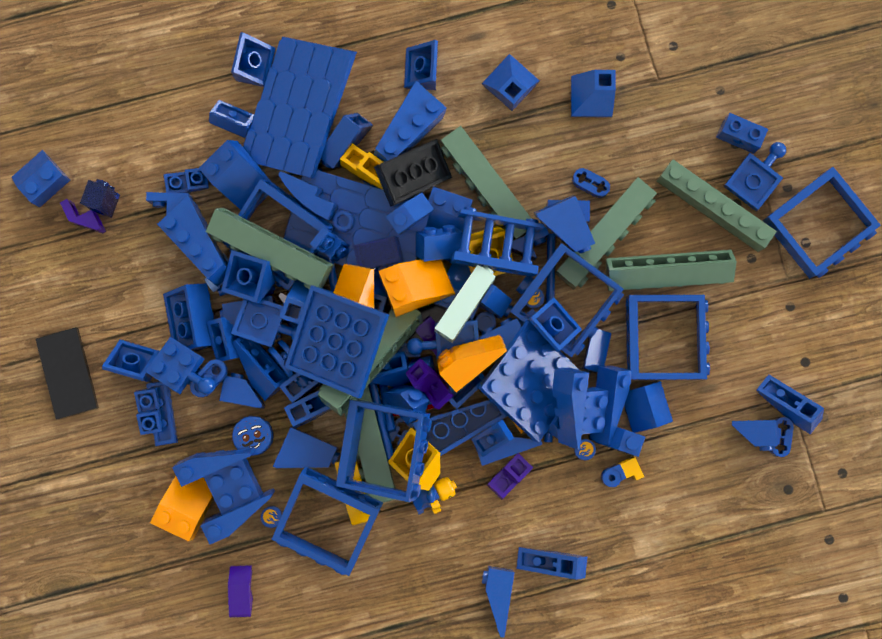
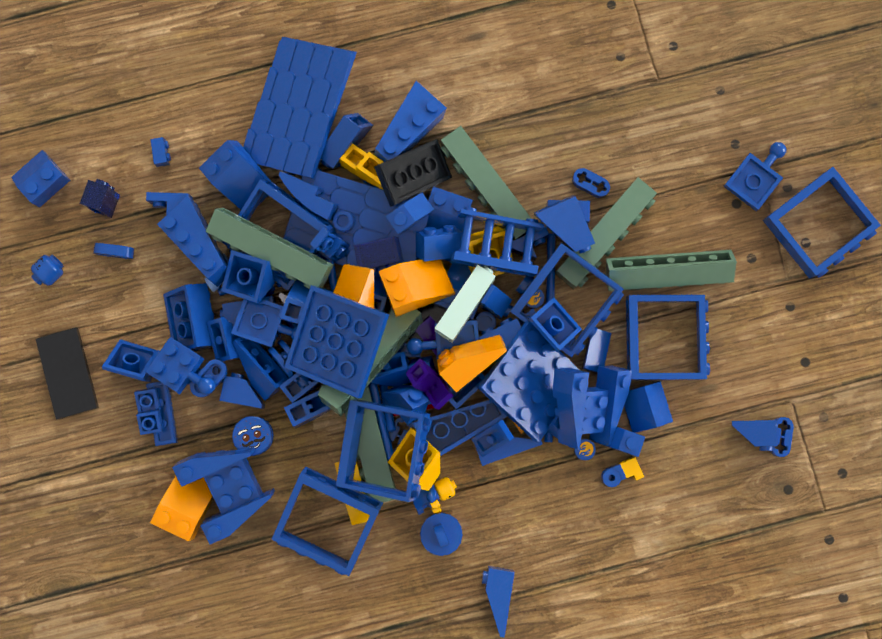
dark purple slope [60,199,106,234] -> none
blue slope [164,168,209,193] -> none
blue slope [209,100,254,138] -> none
dark purple slope [228,566,253,618] -> none
blue slope [231,32,276,87] -> none
blue tile [261,506,283,528] -> none
blue slope [273,427,340,468] -> none
blue slope [404,40,438,90] -> none
blue slope [482,54,540,111] -> none
dark purple slope [487,453,533,500] -> none
blue slope [516,547,587,580] -> none
blue slope [571,70,616,117] -> none
sand green brick [657,159,777,252] -> none
blue brick [716,113,768,154] -> none
blue slope [756,375,824,434] -> none
none -> blue head [31,255,64,286]
none -> blue beam [93,243,134,259]
none -> blue piece [150,137,171,167]
none -> blue tile [420,512,463,556]

